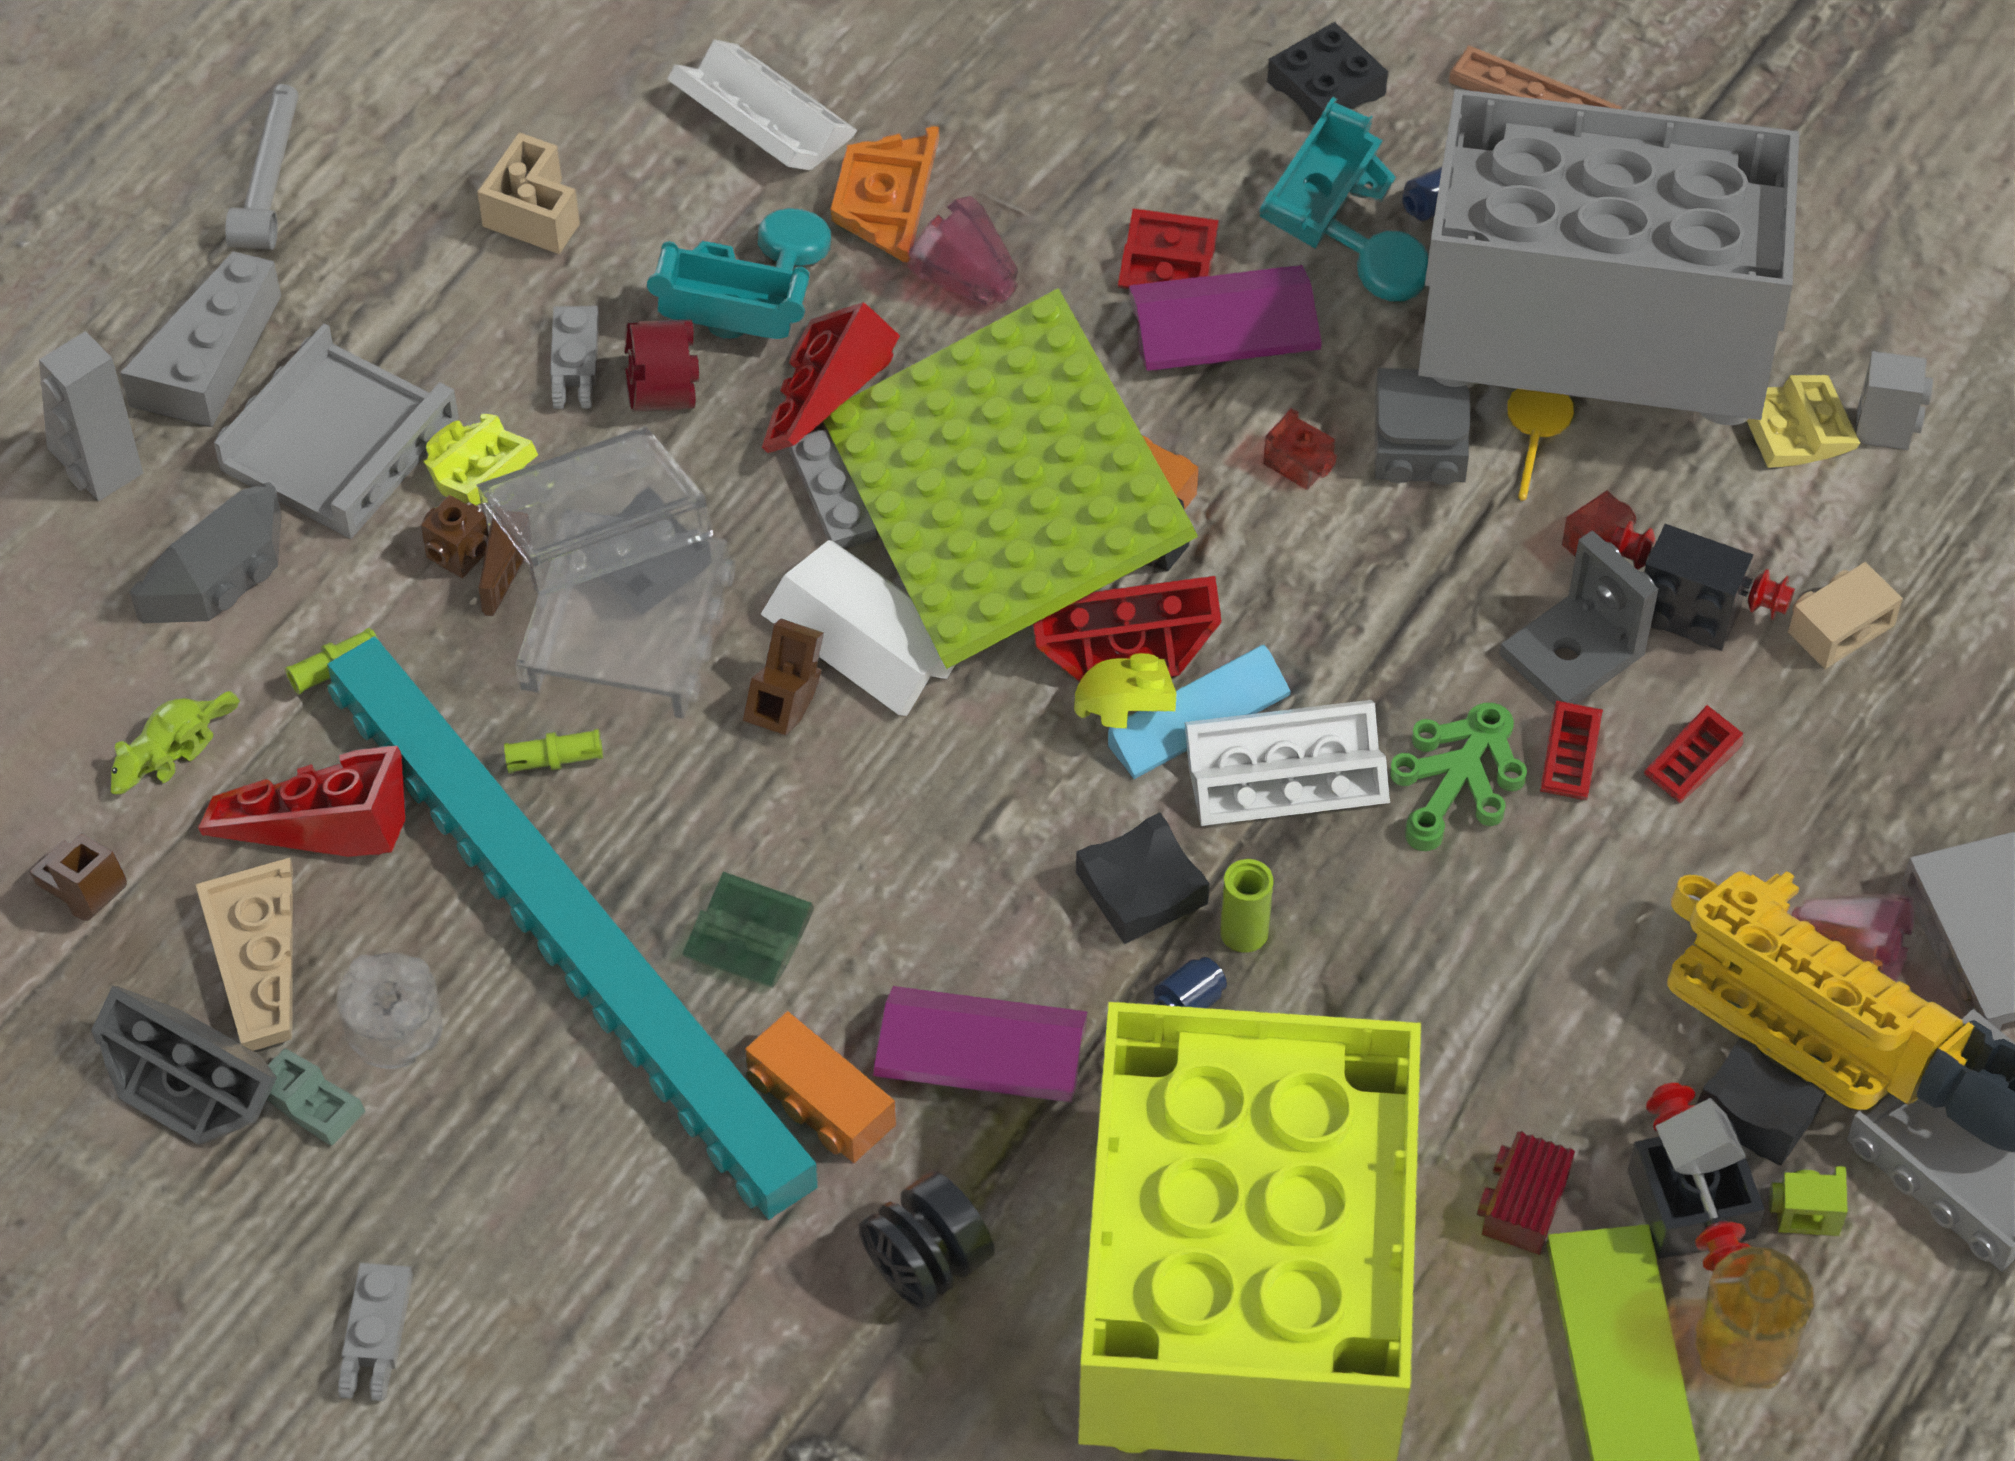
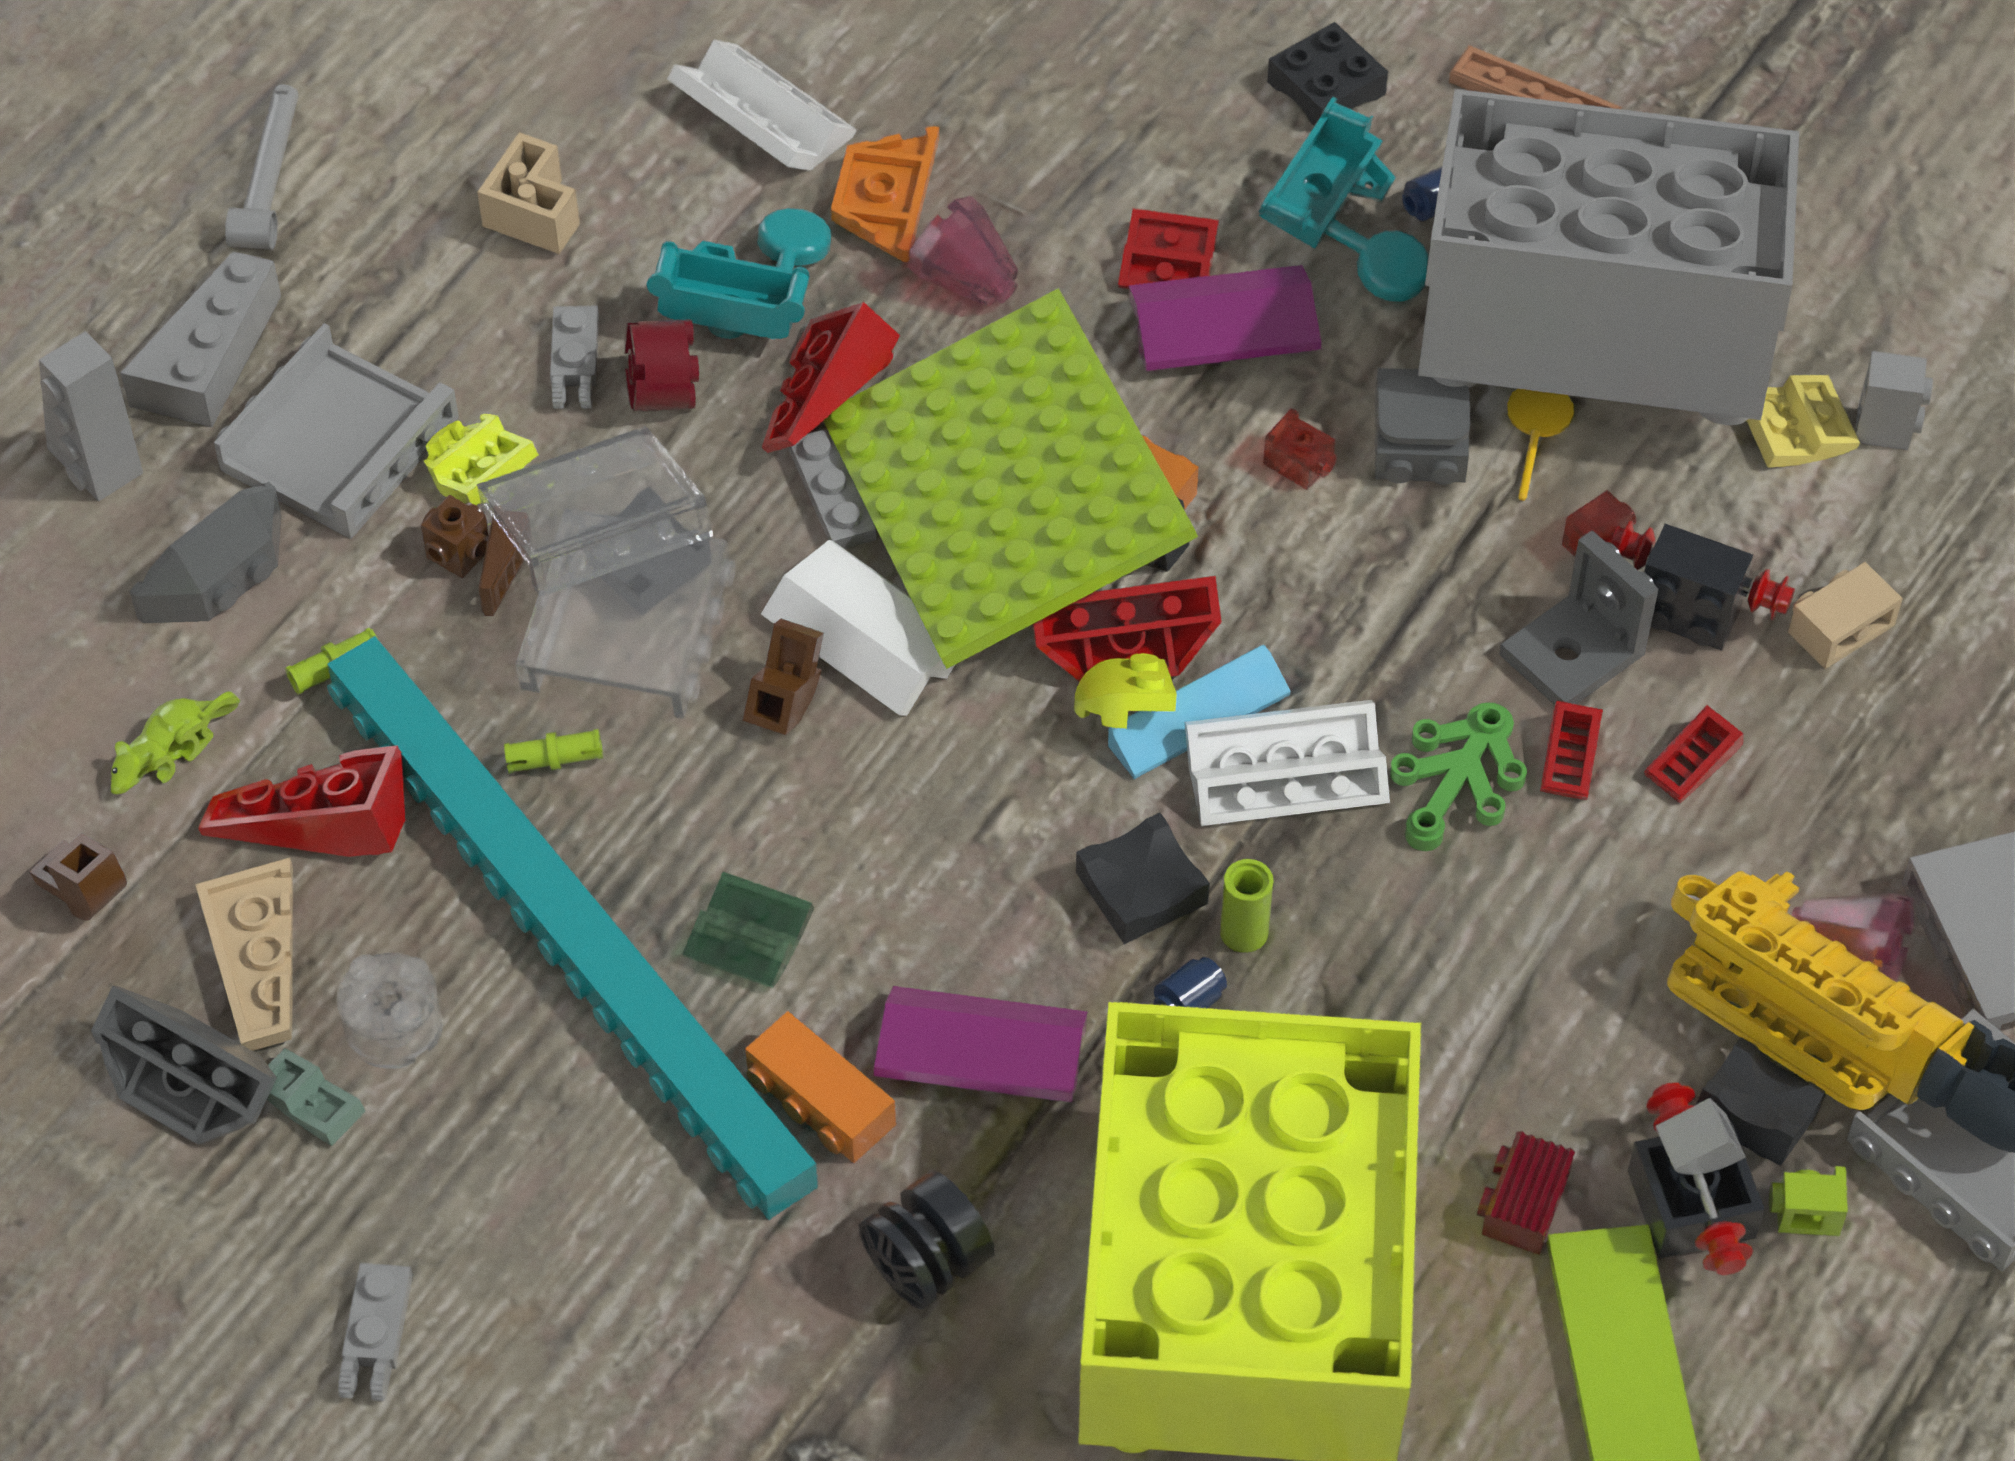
clear yellow cylinder [1695,1247,1814,1389] -> none

